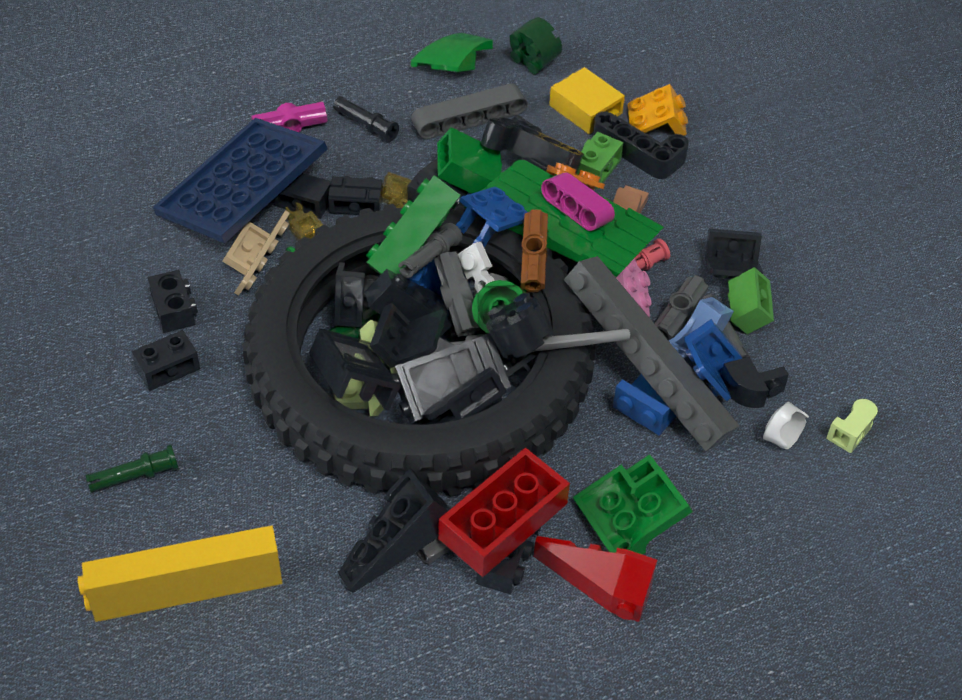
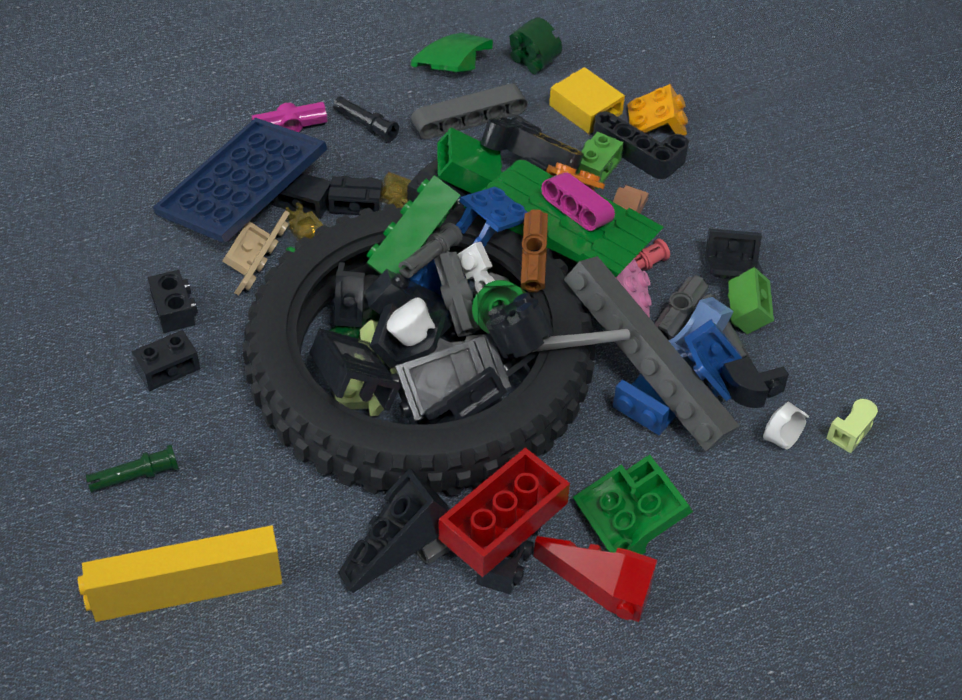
none -> white hair [387,298,435,346]

